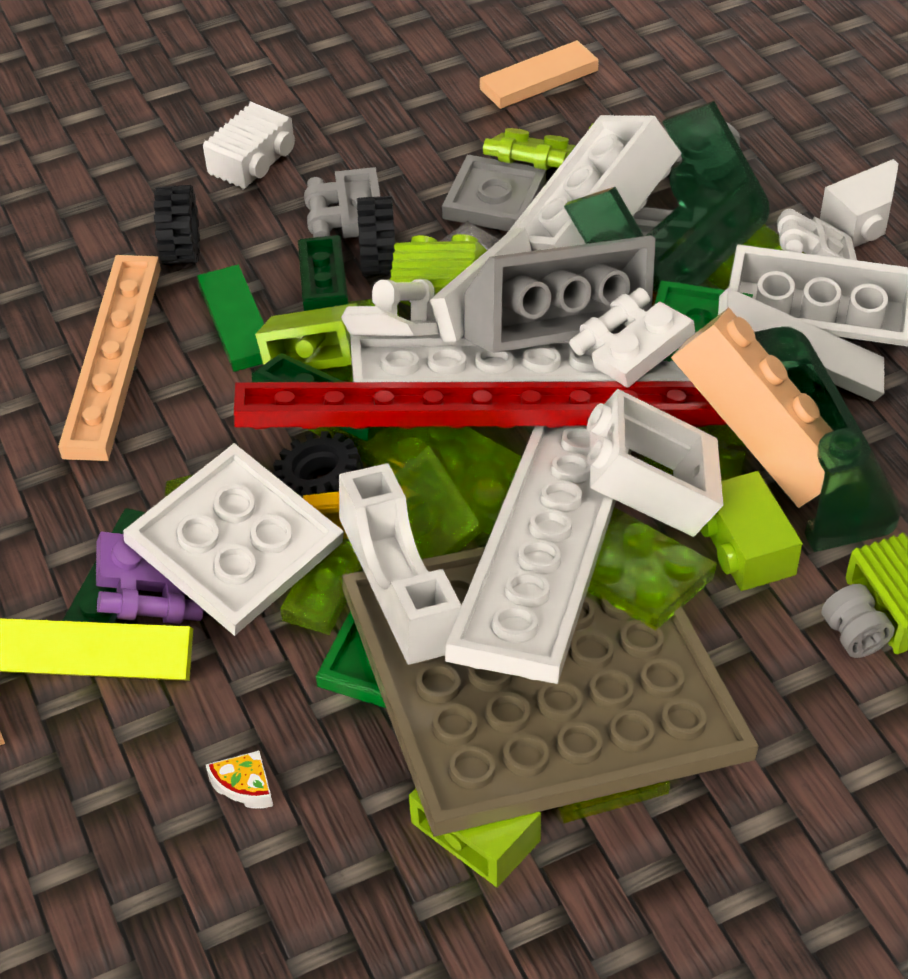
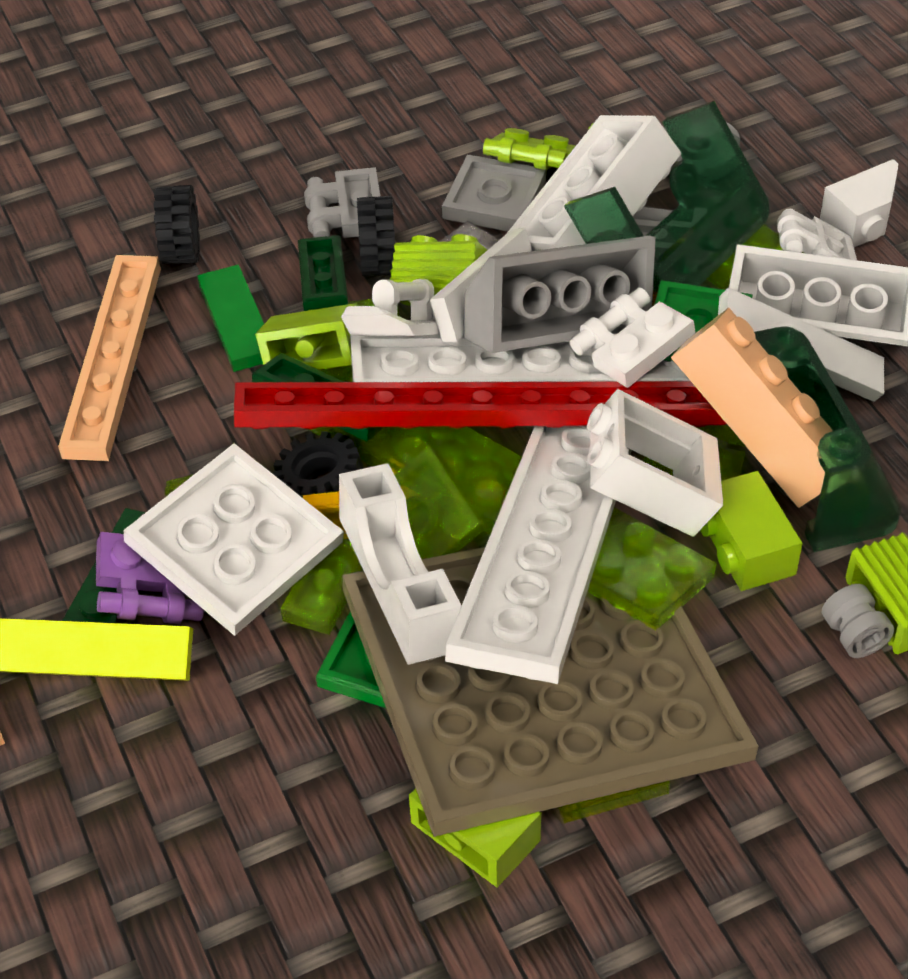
white brick [203,102,295,189] -> none
tile [206,751,273,808] -> none
light nougat tile [480,40,599,109] -> none

